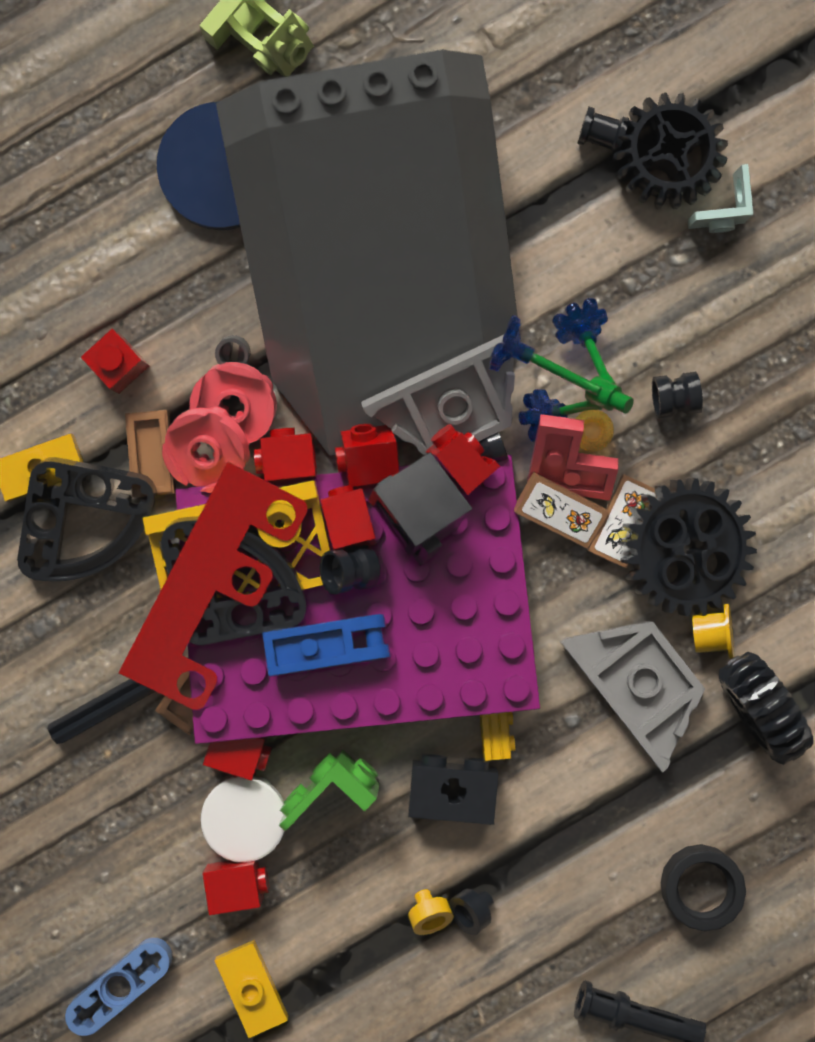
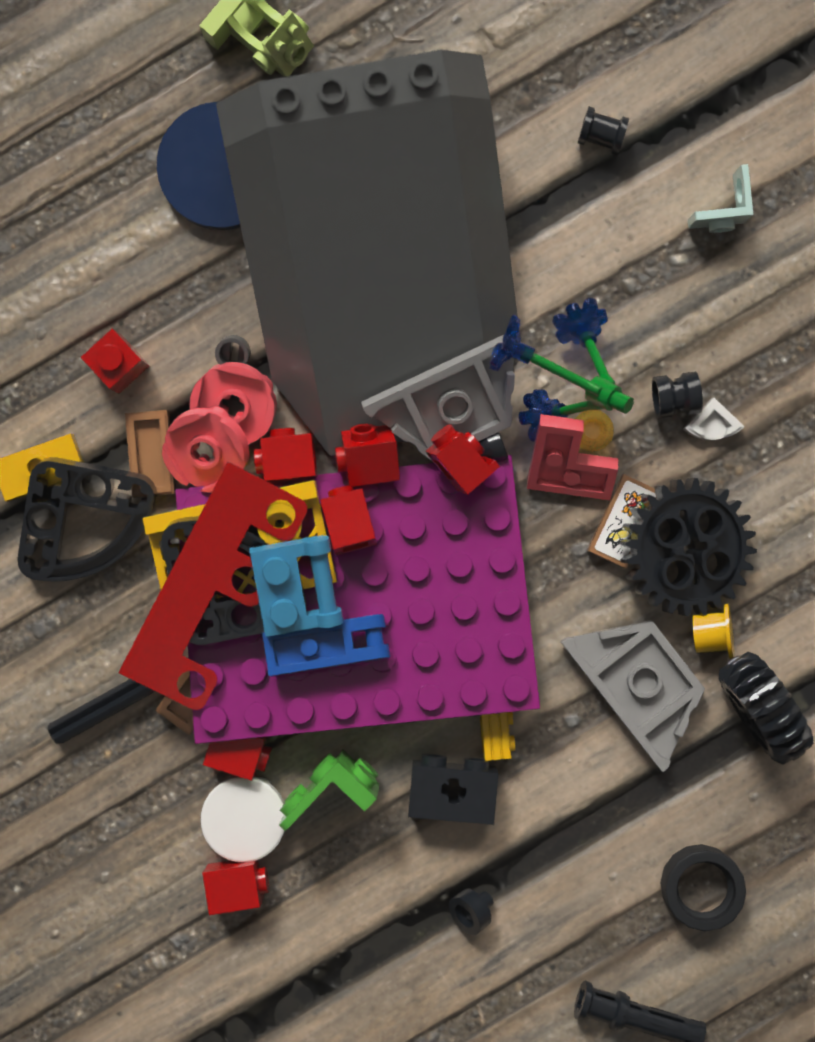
medium blue beam [65,938,172,1036] -> none
yellow plate [214,939,289,1038] -> none
black wheel [320,545,380,595] -> none
black plate [368,452,472,566] -> none
yellow tile [408,889,454,935] -> none
tile [514,472,609,549] -> none
black gear [612,93,728,209] -> none
none -> dark azure plate [249,535,344,637]
none -> white tile [683,398,745,441]

